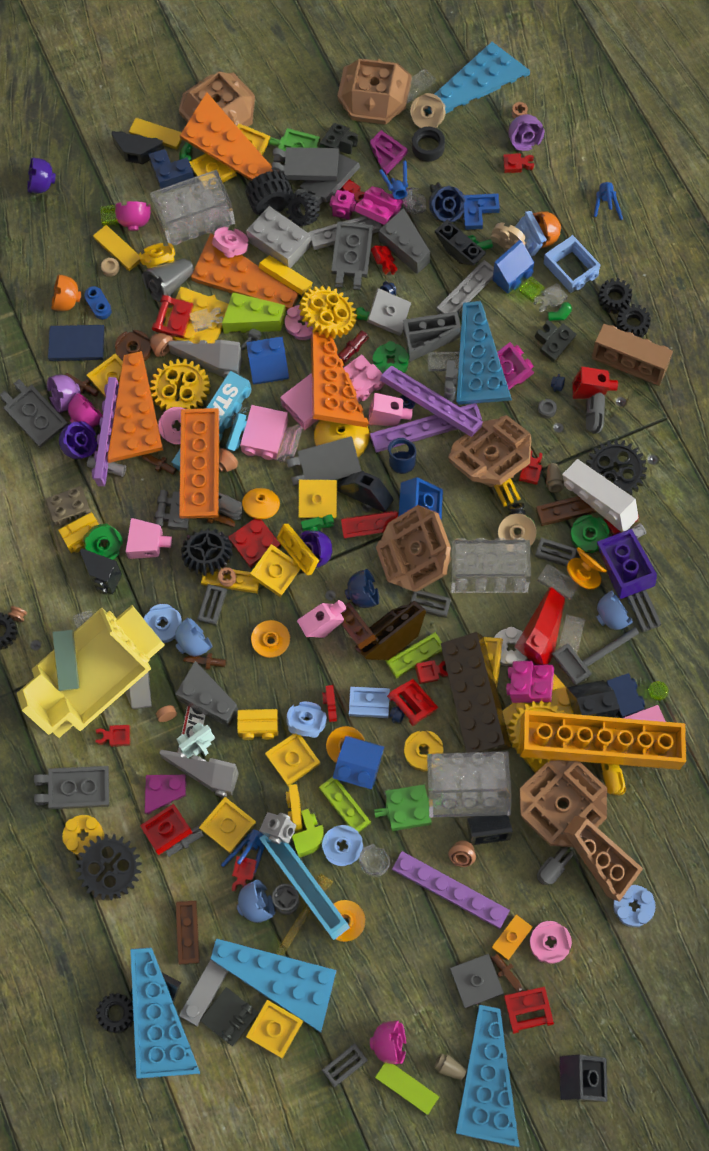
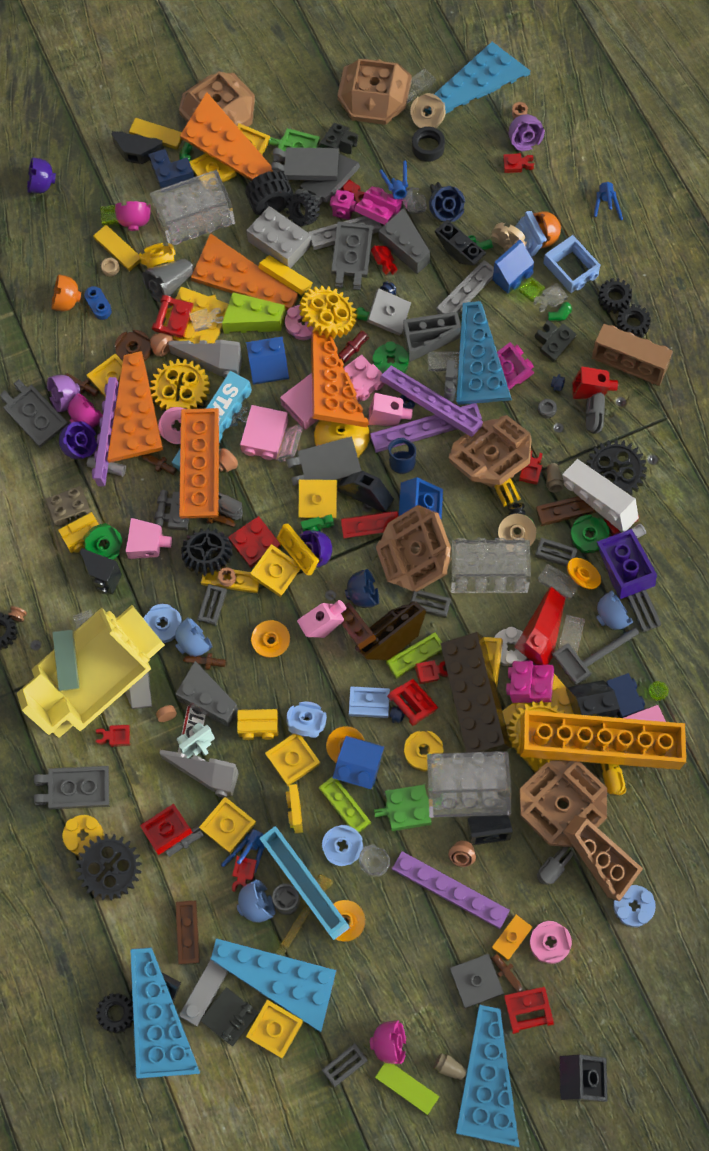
dark blue tile [48,325,105,361] -> none
magenta wing [145,775,186,815] -> none
bright pink plate [212,227,248,258] -> none
medium azure plate [225,413,247,452] -> none
dark grey hand [240,329,261,350] -> none
light orange dish [242,488,280,519] -> none
light grey brick [259,812,296,844] -> none
lime brick [292,808,324,858] -> none
red plate [322,685,337,722] -> none
magenta wing [370,130,408,175] -> none
blue plate [463,194,500,230] -> none
light orange dish [576,547,607,573] -> none

